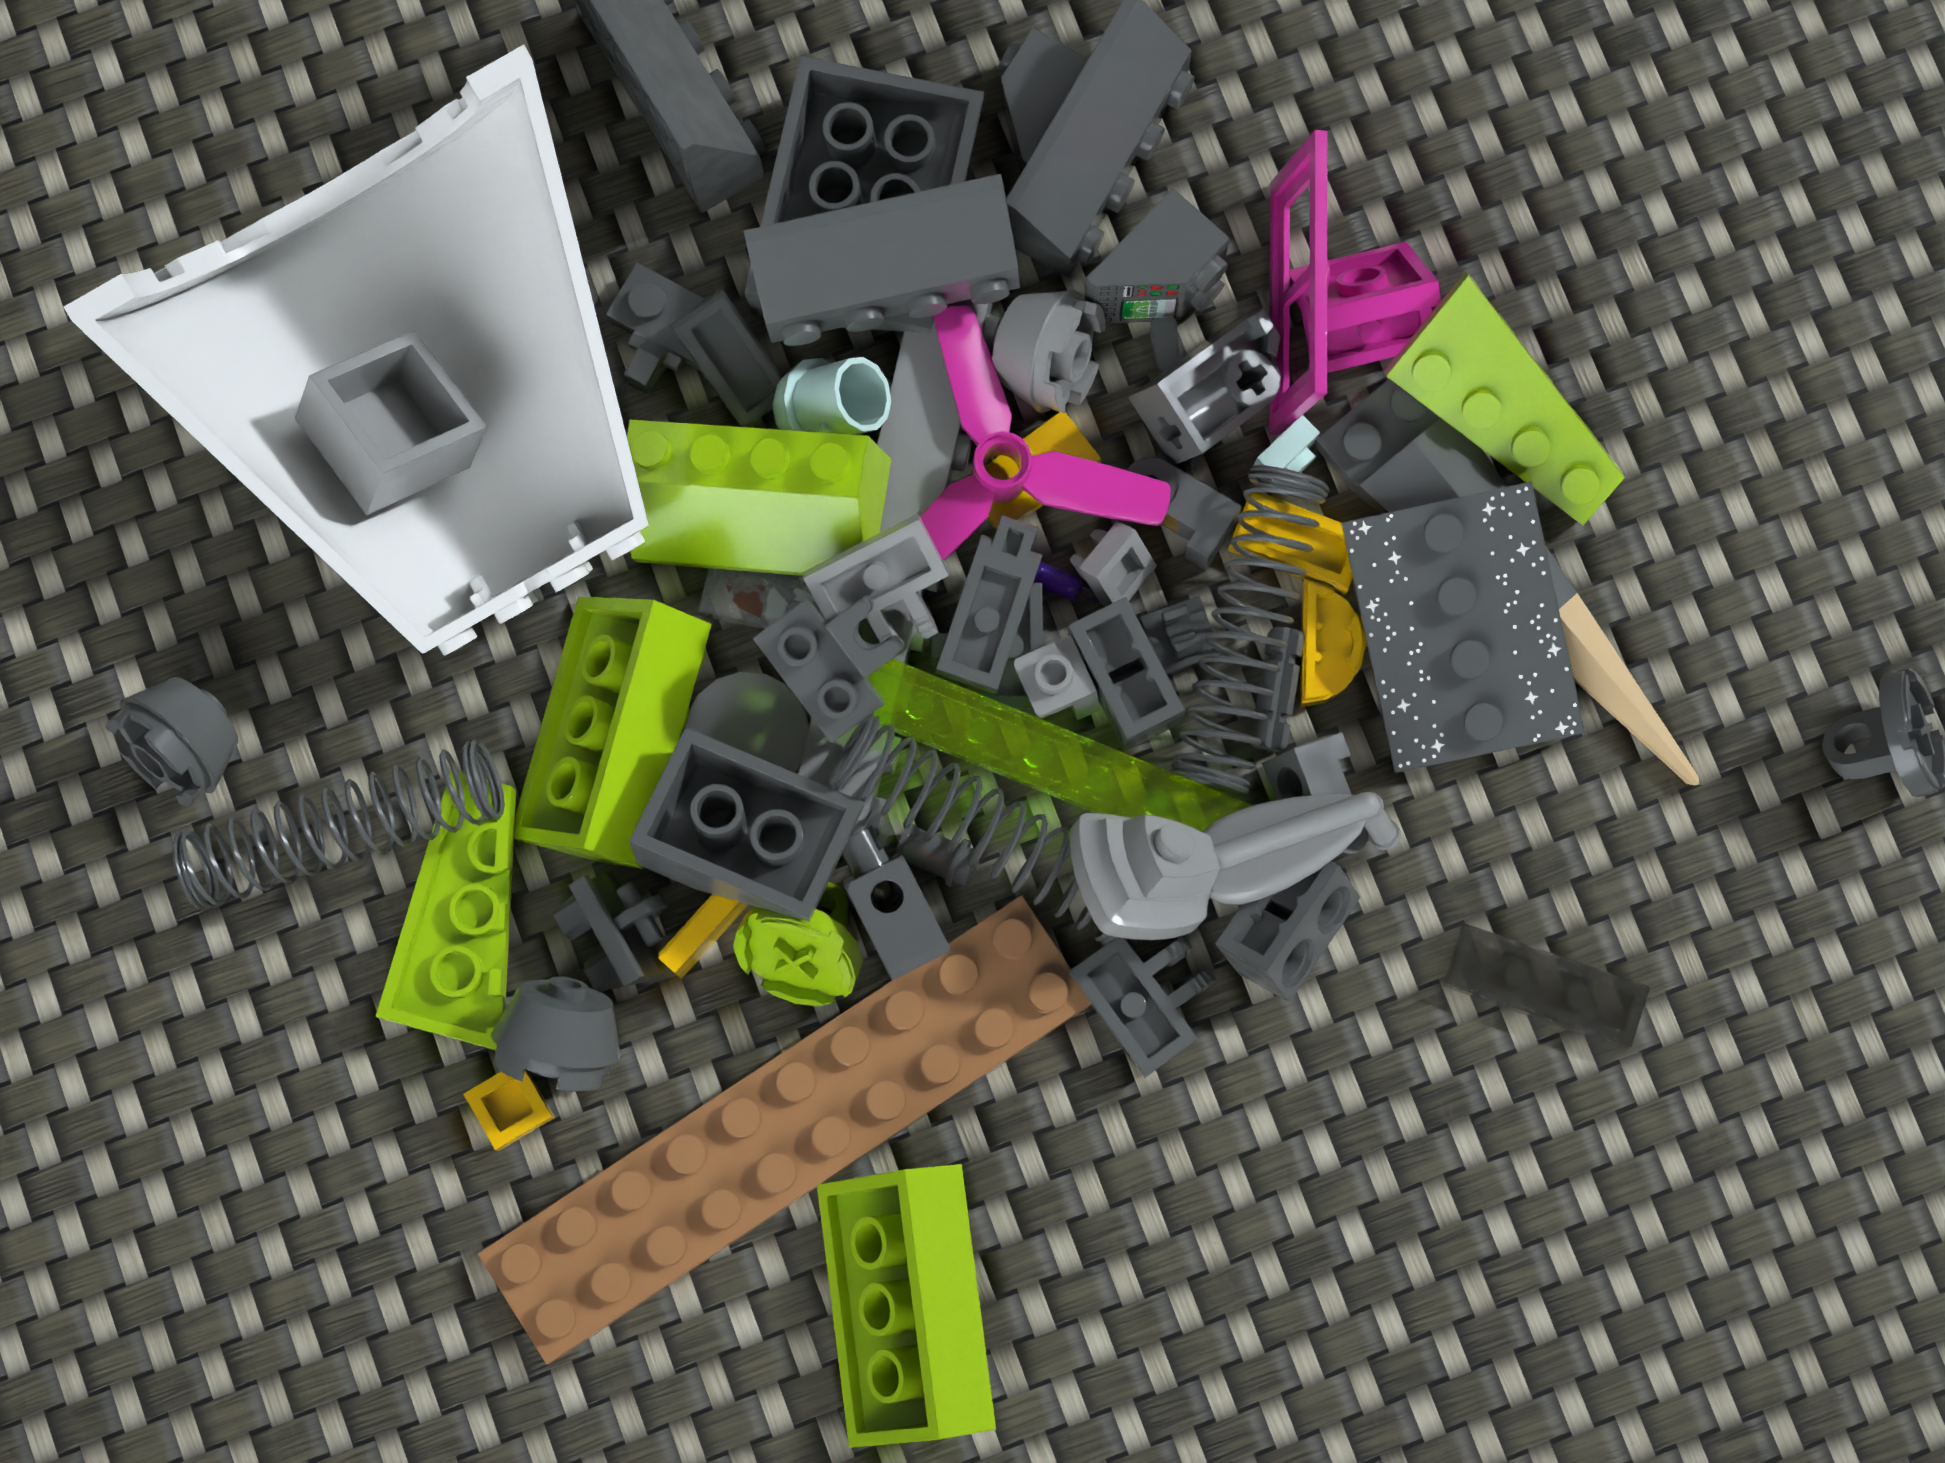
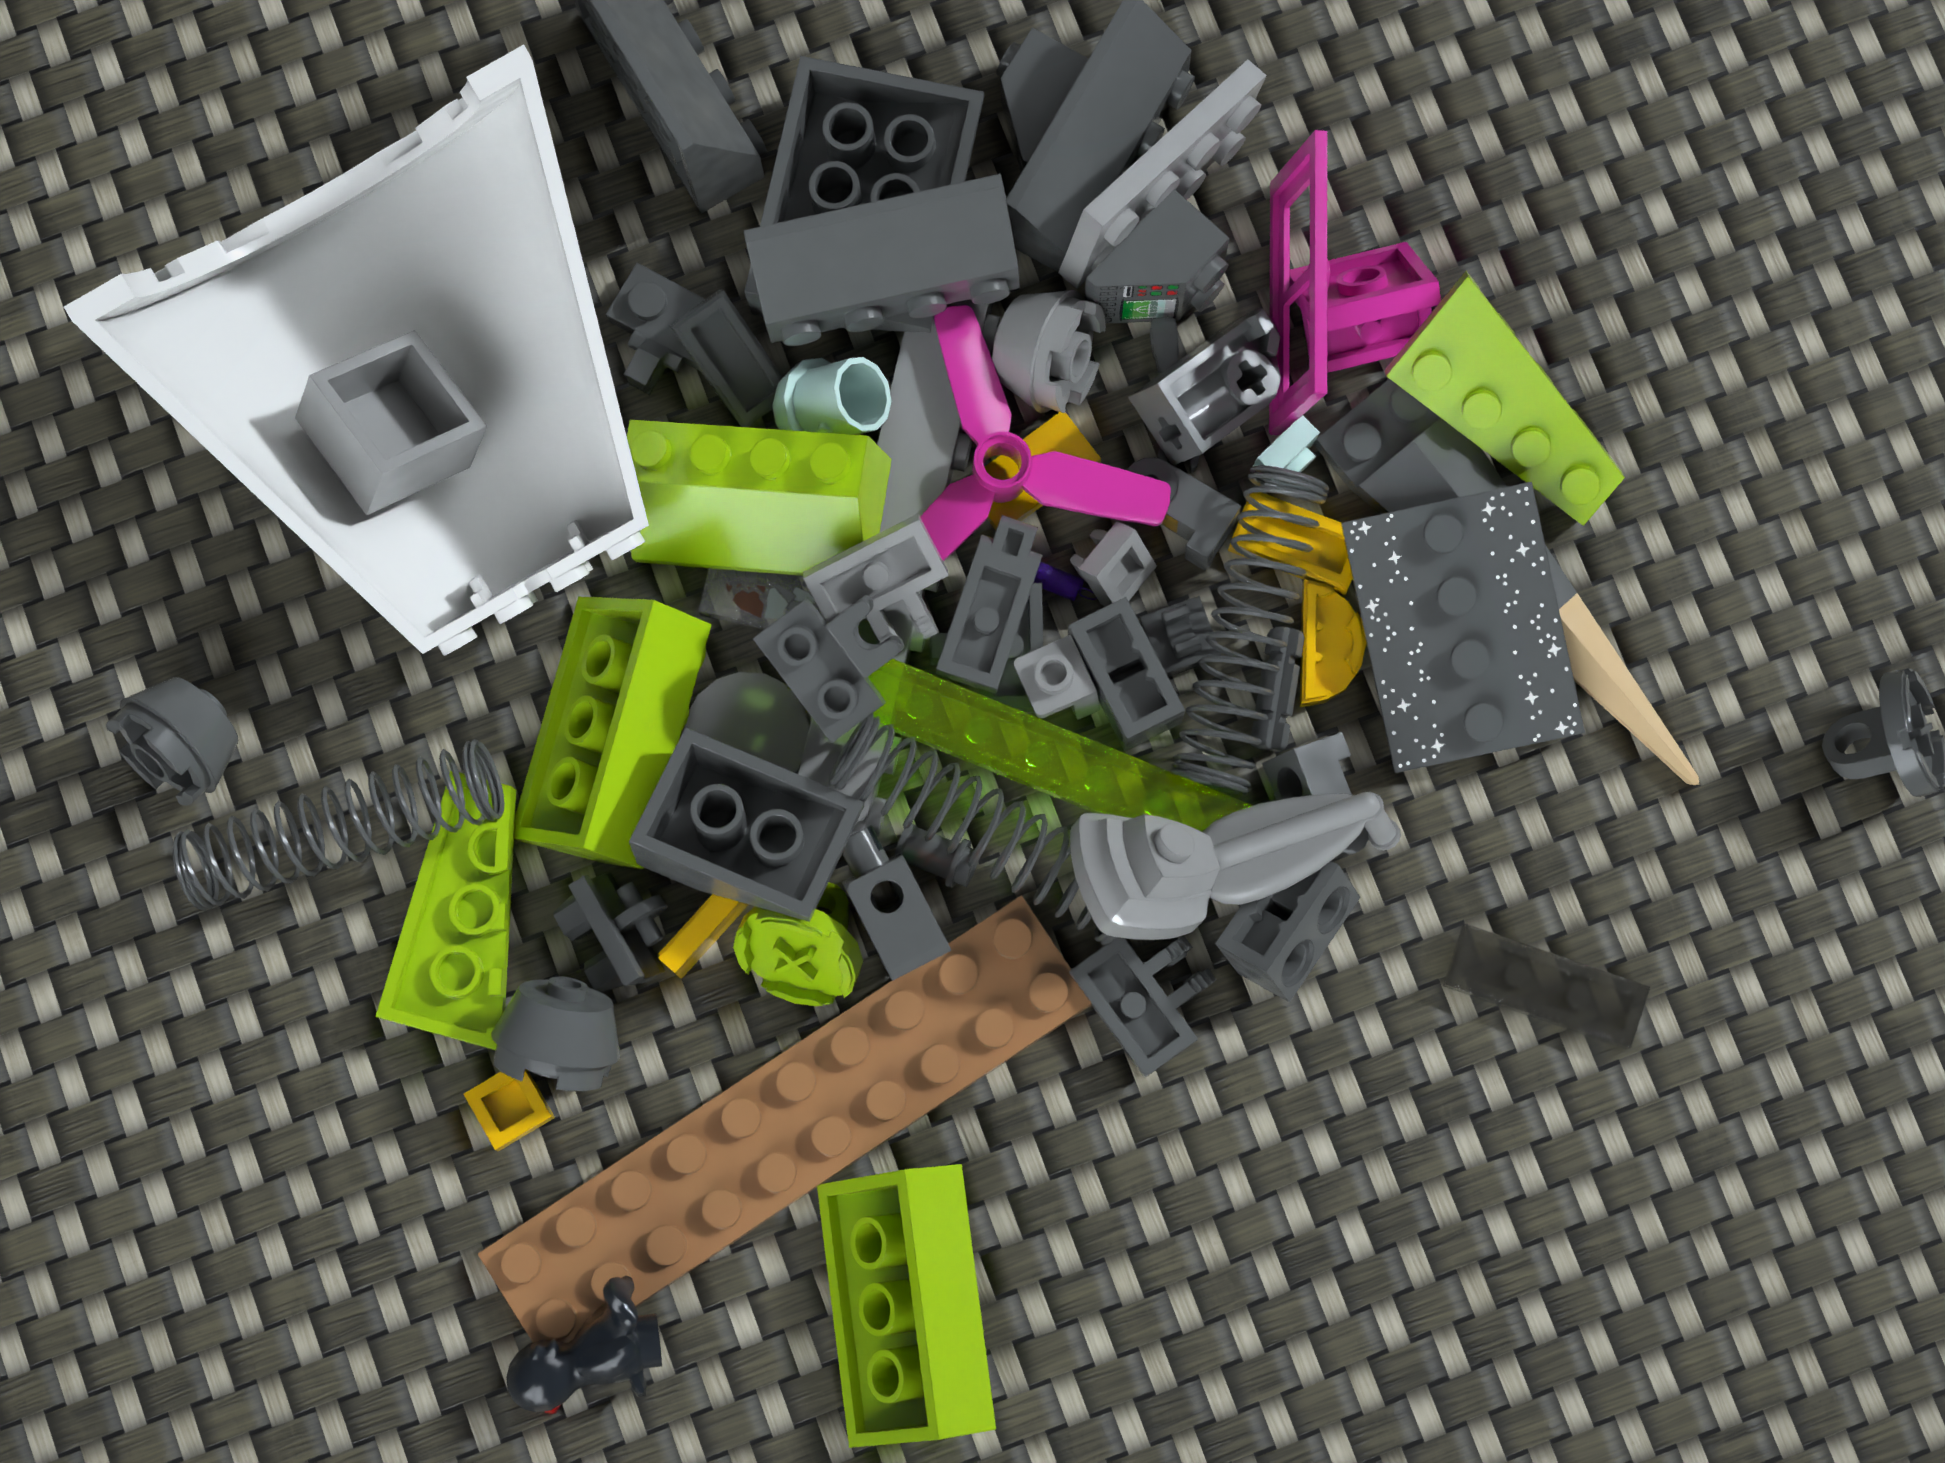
none -> black animal [506,1275,662,1414]
none -> light grey plate [1058,60,1267,289]

